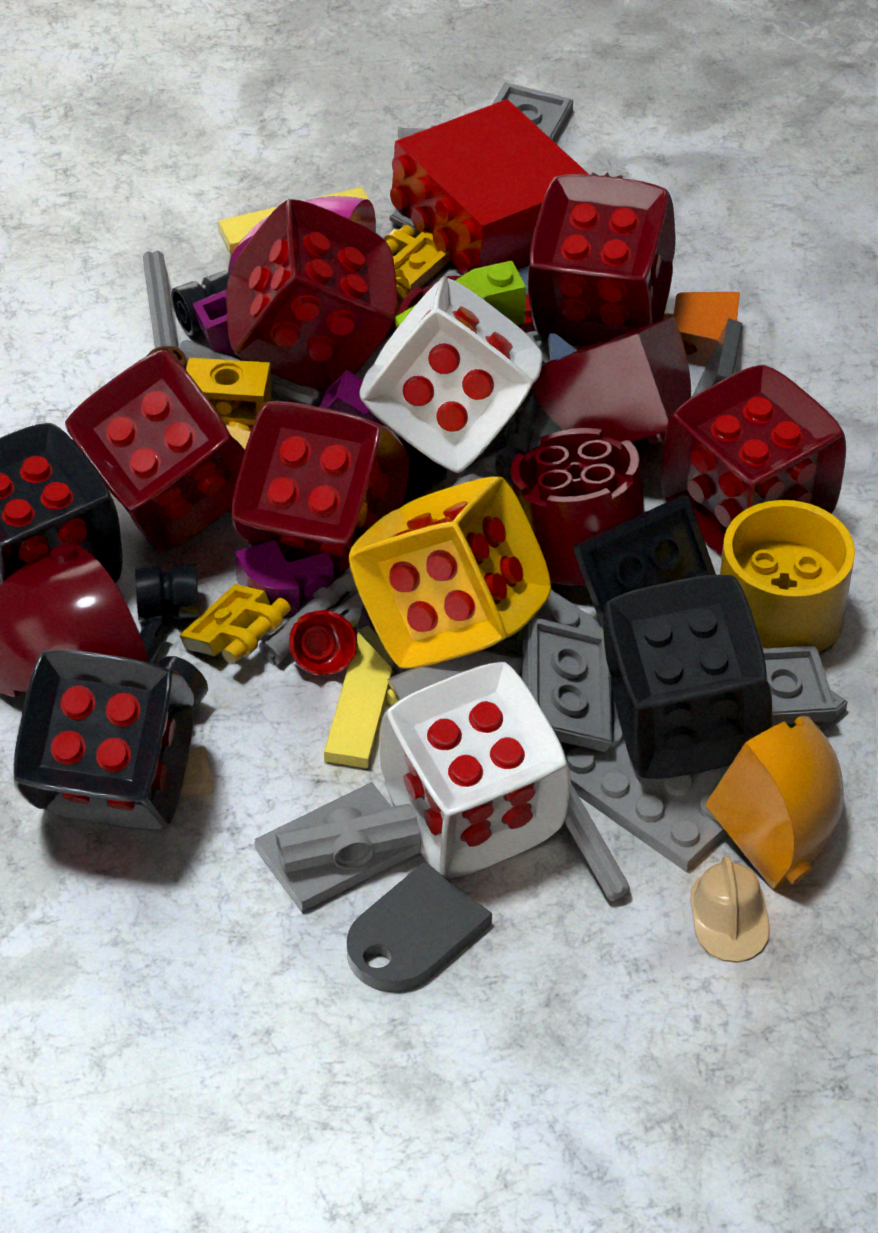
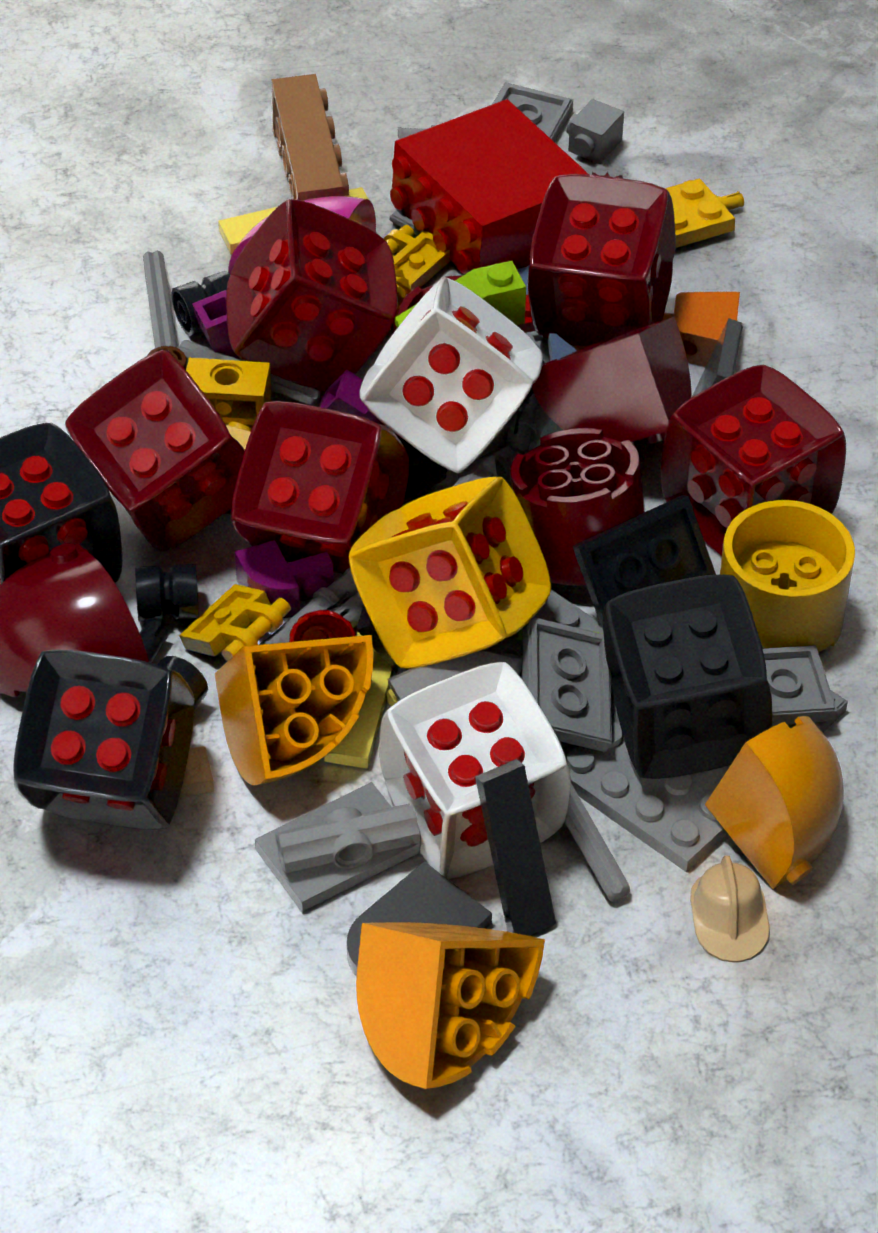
none -> light orange brick [215,635,373,785]
none -> medium nougat wedge [272,74,349,201]
none -> light orange brick [356,922,545,1089]
none -> black tile [475,759,556,936]
none -> light grey brick [566,99,624,164]
none -> yellow plate [665,178,744,248]

